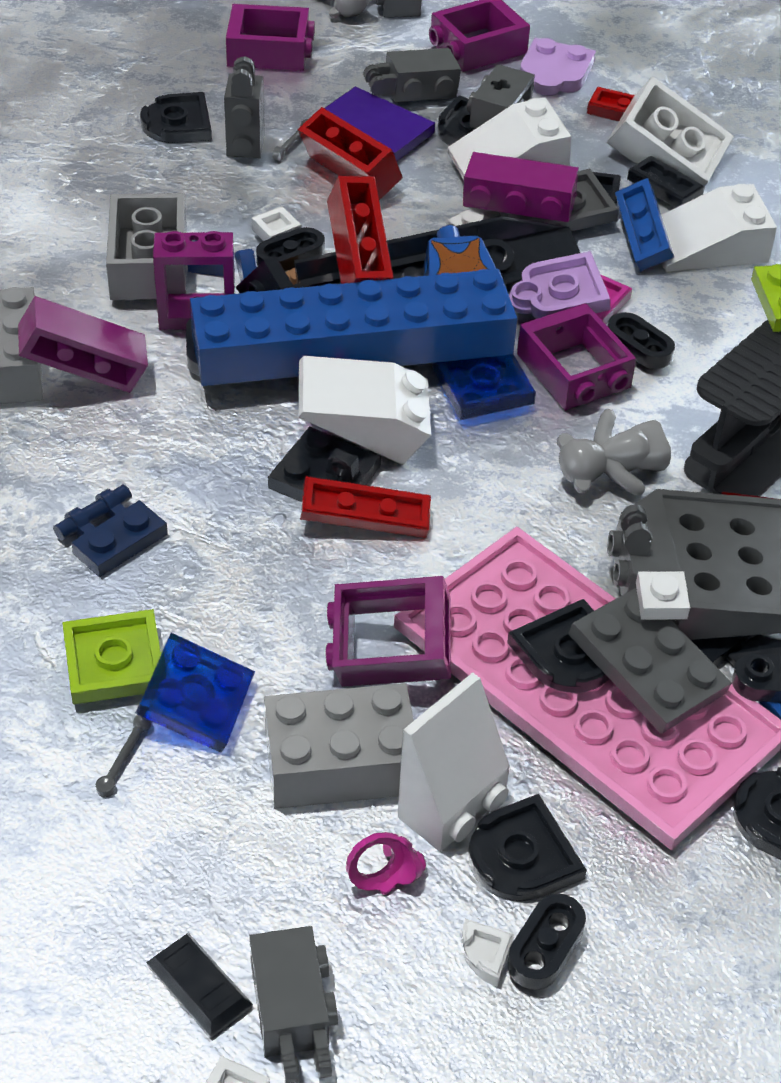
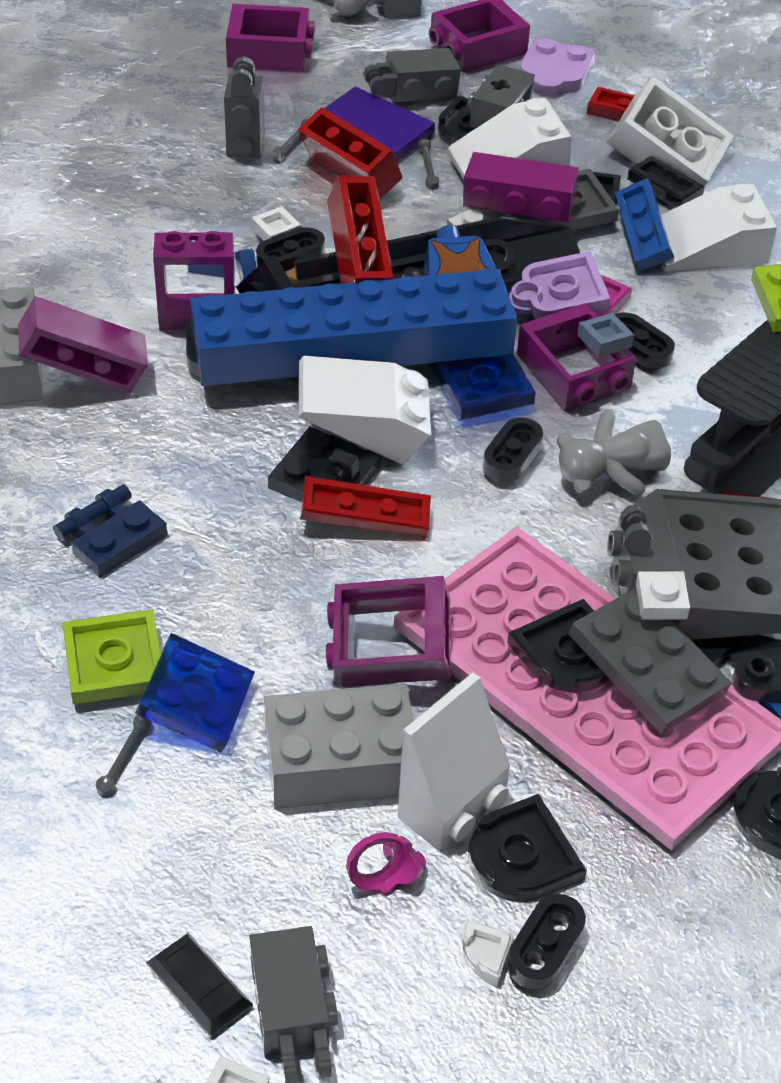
light grey brick [106,193,187,301] -> none
black tile [140,92,212,143] -> none
none -> dark grey hinge [418,139,439,190]
none -> black plate [483,417,543,482]
none -> sand blue plate [578,313,634,357]

